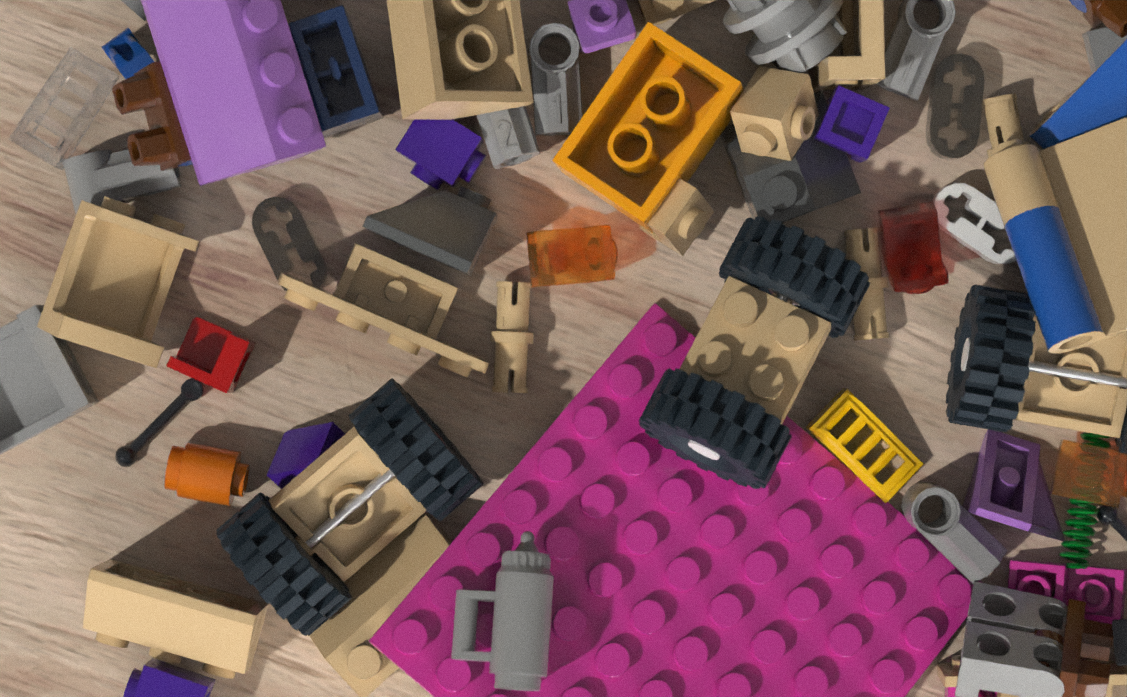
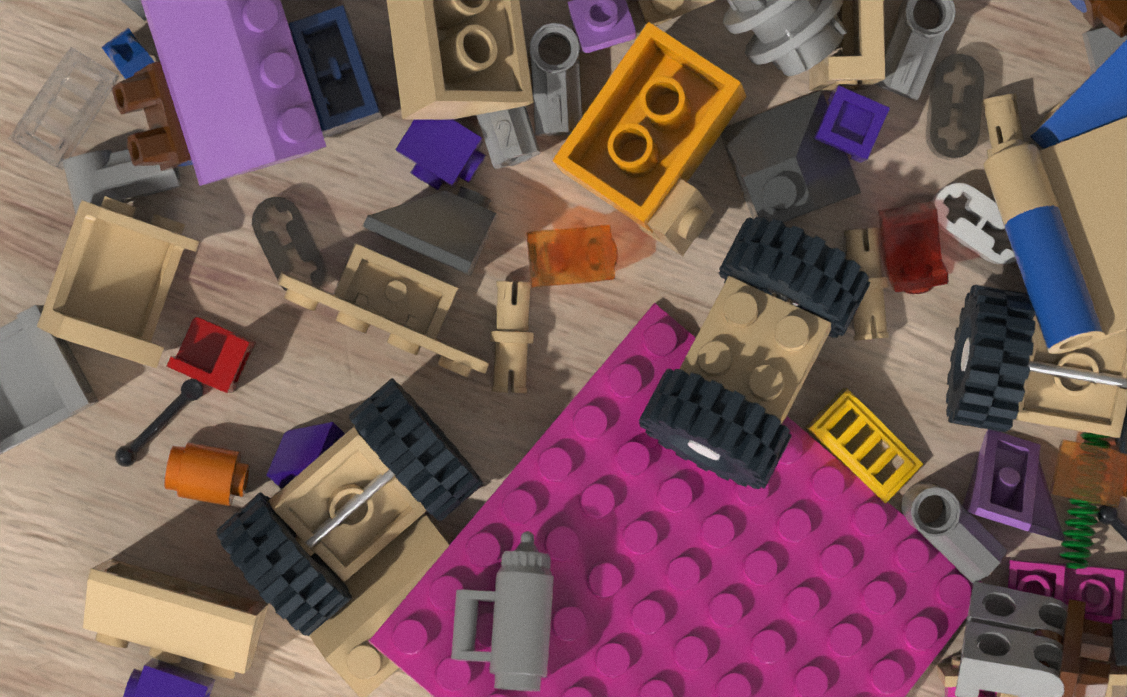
tan brick [730,66,819,161] -> none

